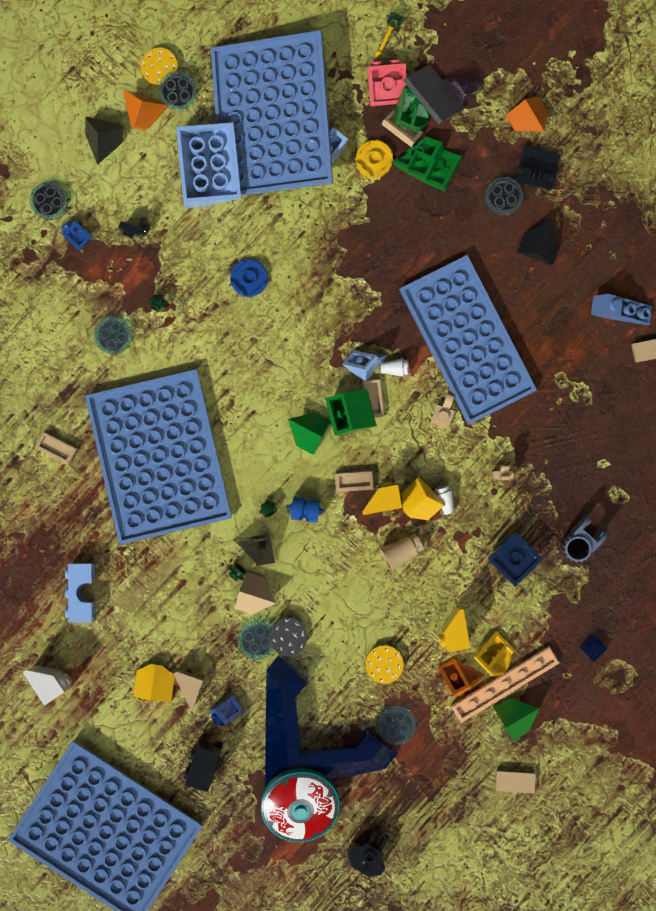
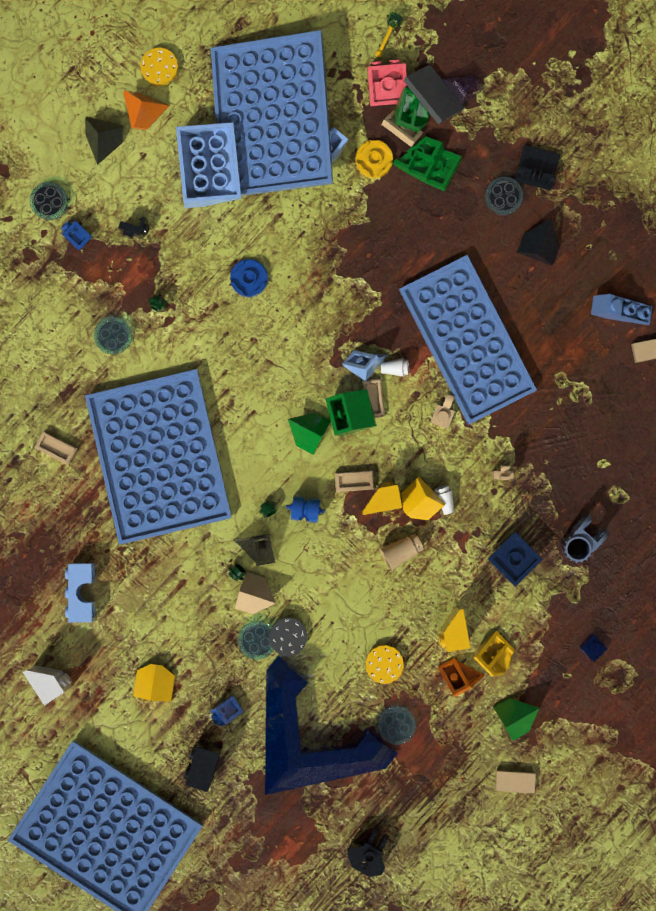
tile [159,71,197,111] -> none
tan slope [173,669,205,709] -> none
dish [261,768,339,842] -> none
light nougat tile [450,646,559,723] -> none
orange slope [506,96,548,132] -> none

